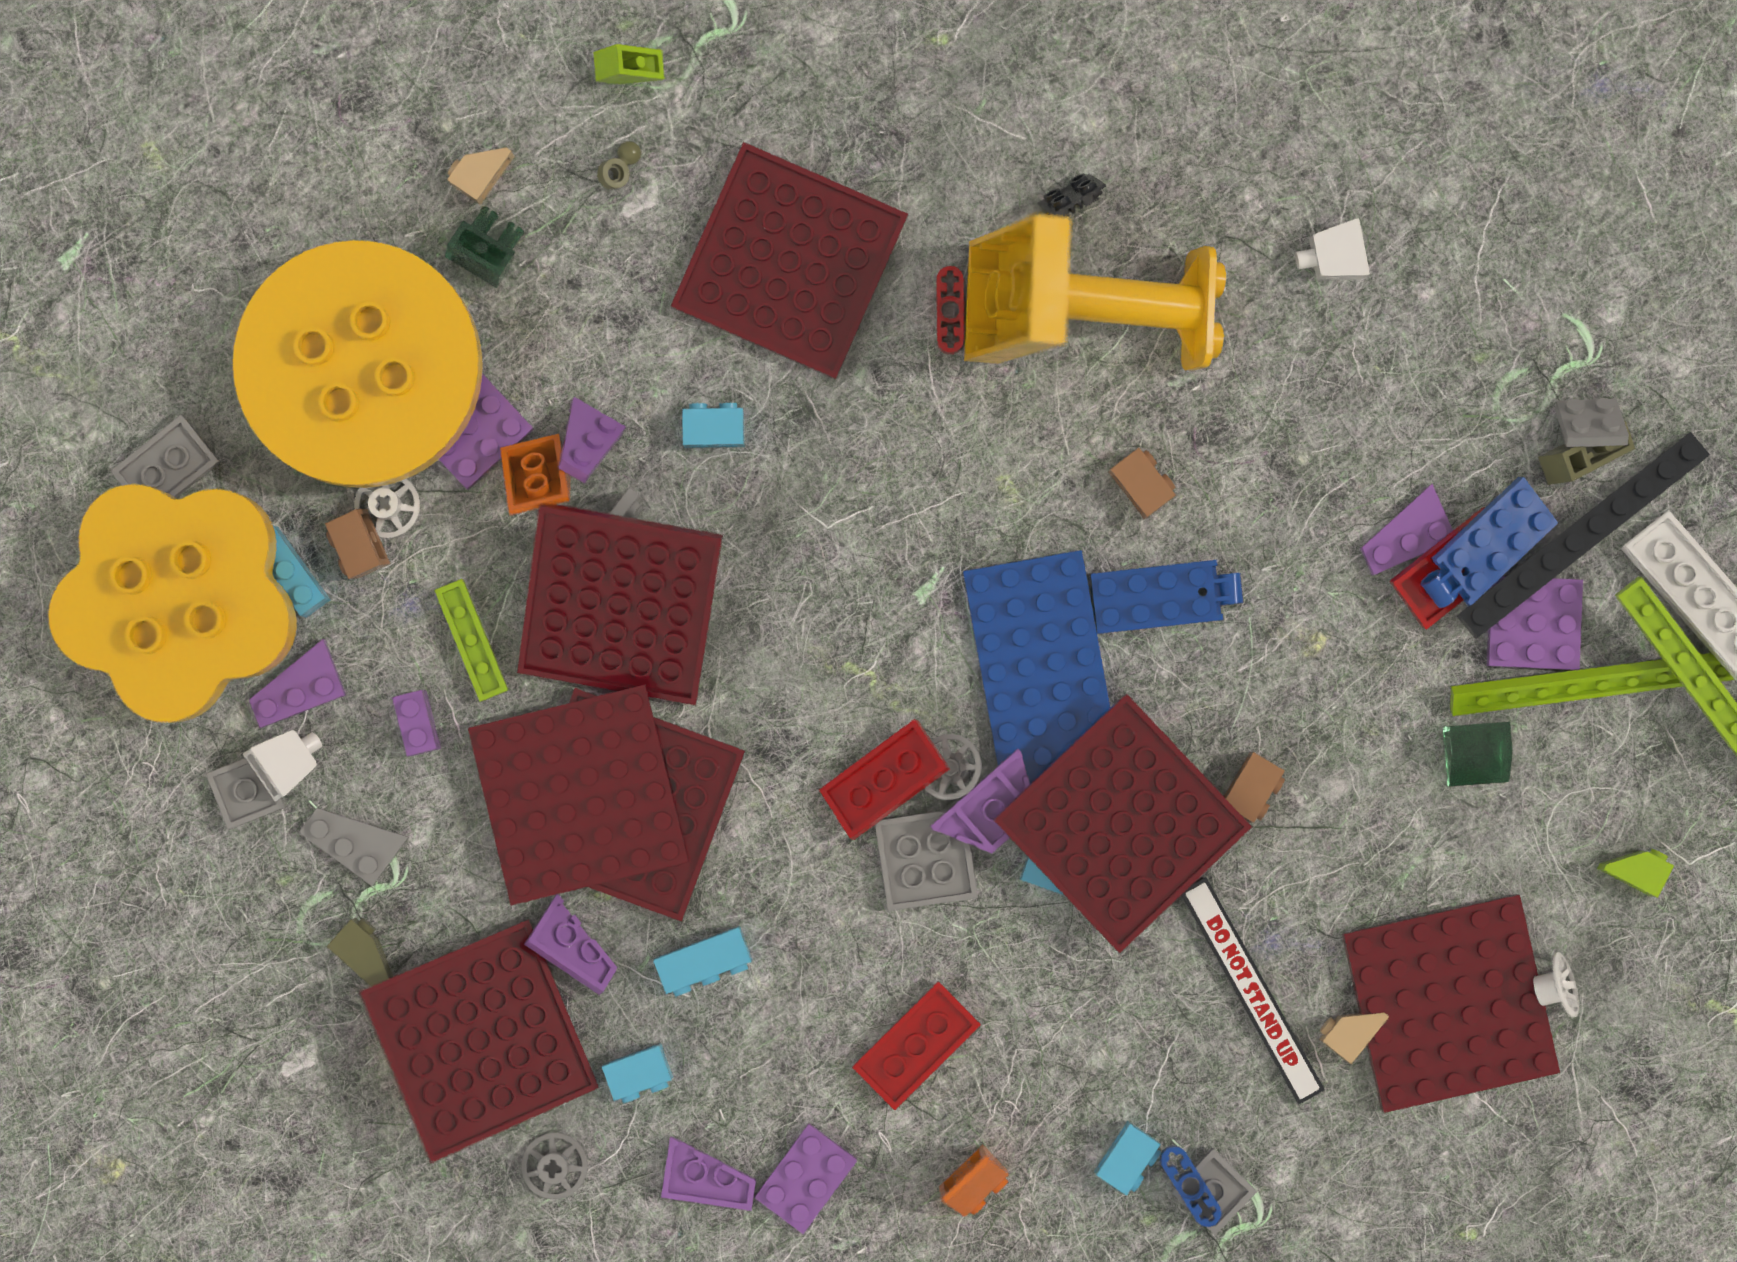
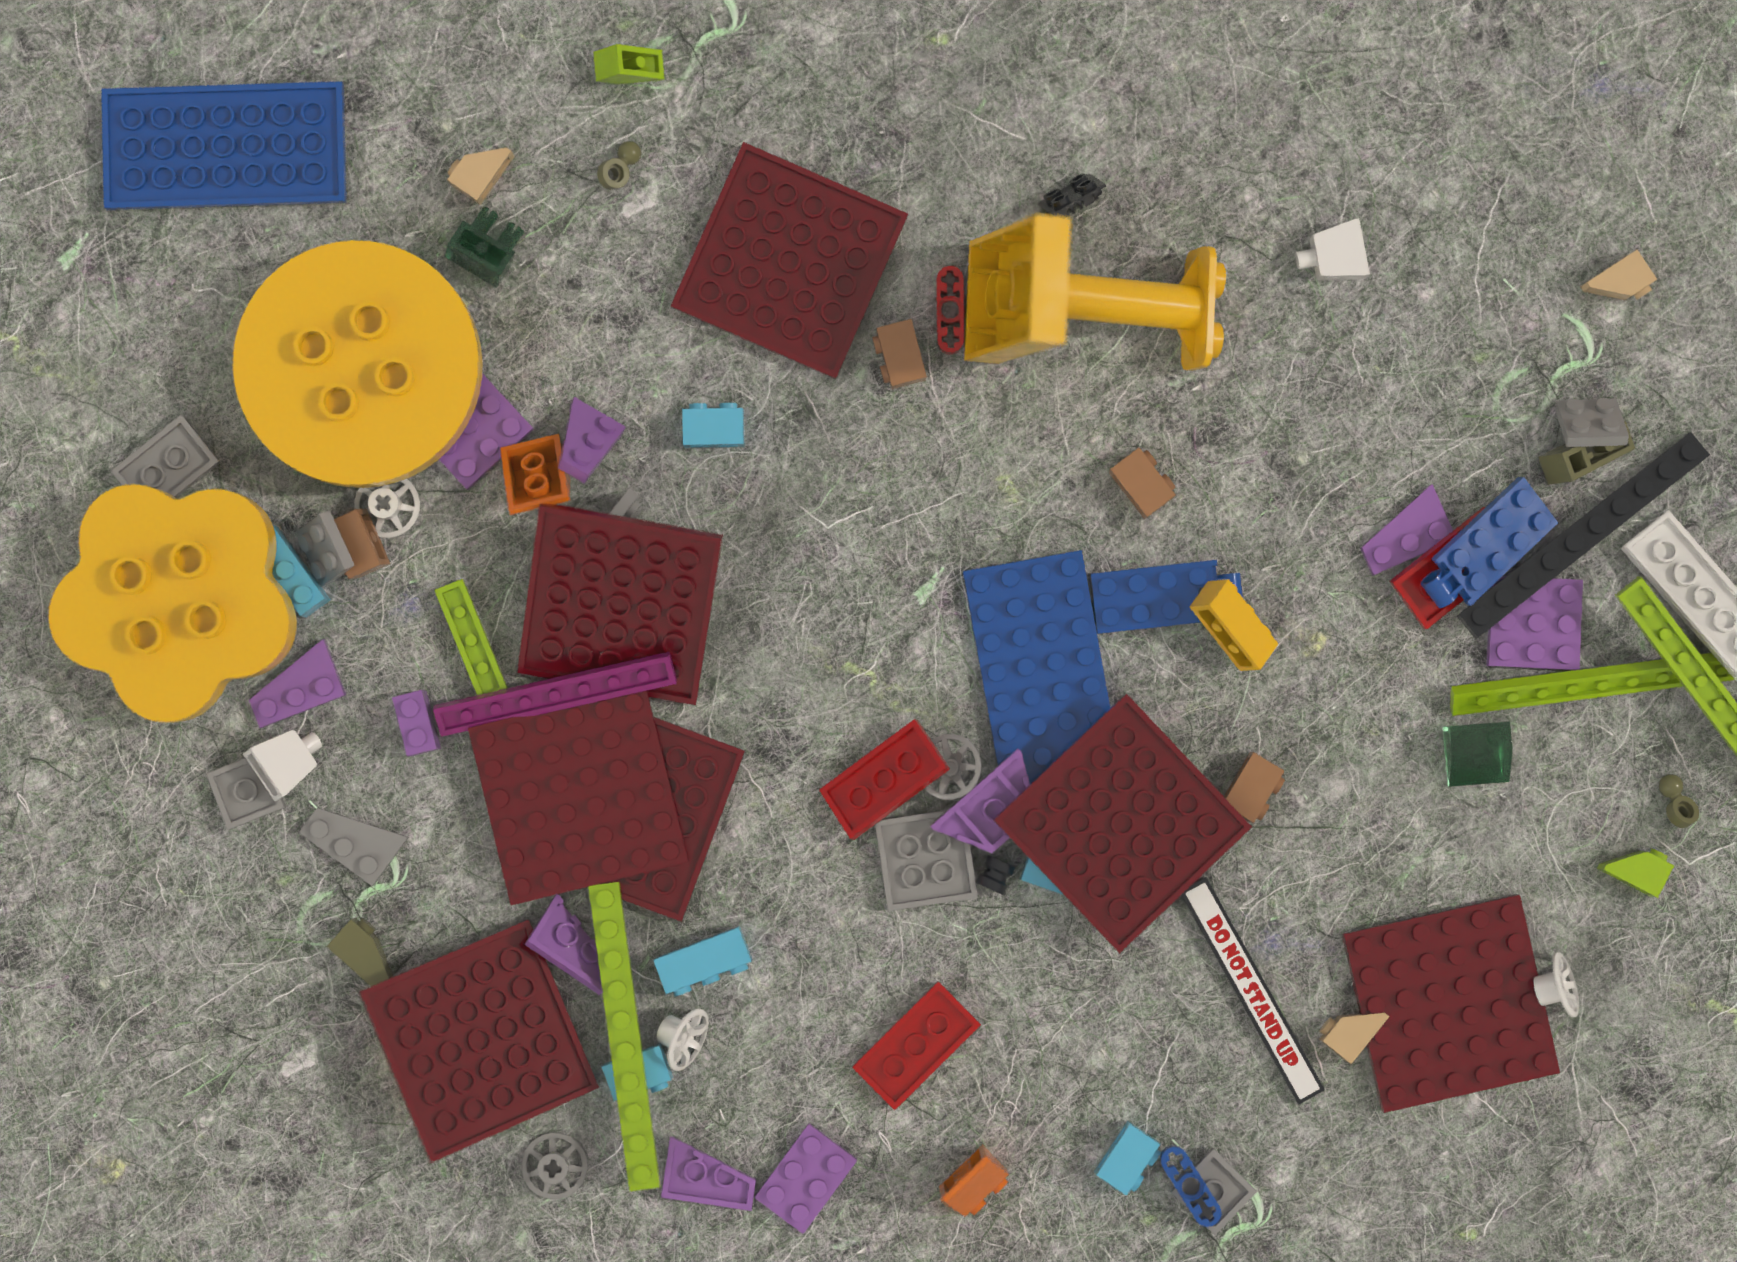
none -> blue plate [101,81,347,210]
none -> light grey plate [296,510,355,587]
none -> magenta plate [433,652,677,737]
none -> lime plate [588,882,661,1192]
none -> white wheel [657,1008,709,1071]
none -> medium nougat brick [872,319,927,390]
none -> black wheel [976,855,1016,895]
none -> yellow brick [1189,579,1278,671]
none -> tan slope [1580,250,1657,300]
none -> olive plate [1659,774,1699,828]

